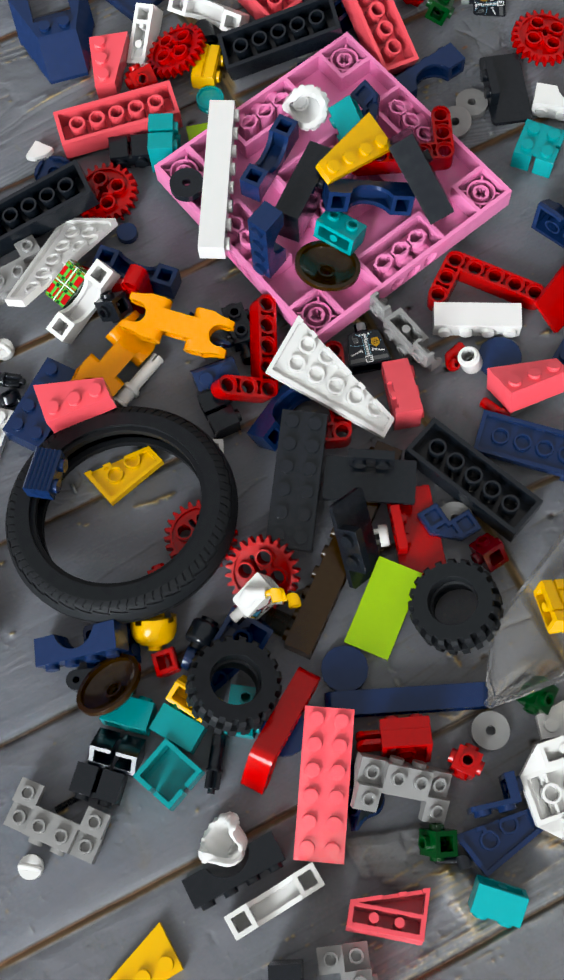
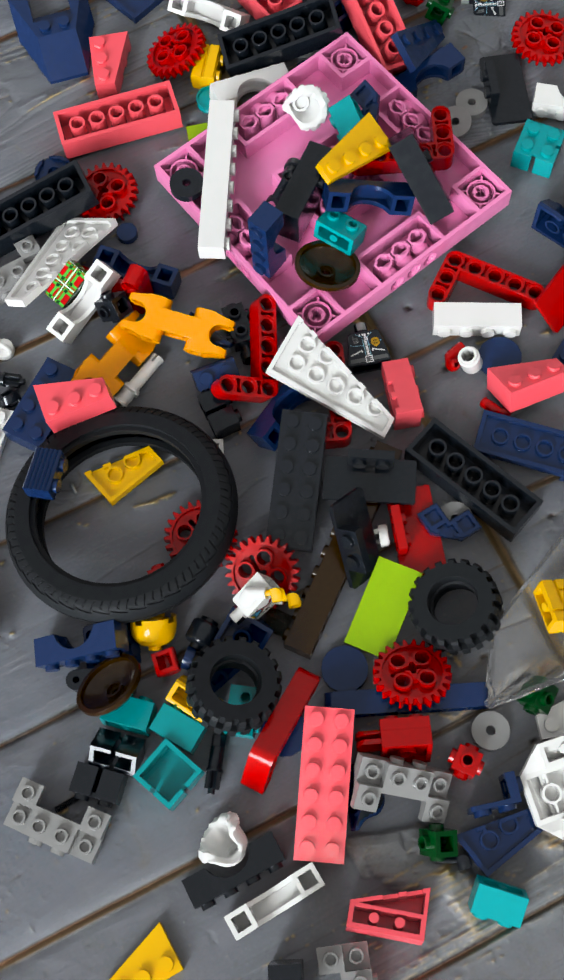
white tile [17,854,44,880] -> none
white tile [26,141,54,162] -> none
black piece [108,133,151,169] -> none
red brick [124,62,158,90] -> none
white slope [126,3,163,65] -> none
teal piece [147,113,181,173] -> none
black brick [195,19,218,45] -> none
dark blue arch [240,114,299,202] -> none
light grey bracket [369,291,442,372] -> none
dark red brick [469,533,509,573] -> none
none -> white arch [209,62,289,108]
none -> black brick [266,158,300,205]
none -> red gear [373,639,452,711]
none -> dark blue wing [391,20,445,73]

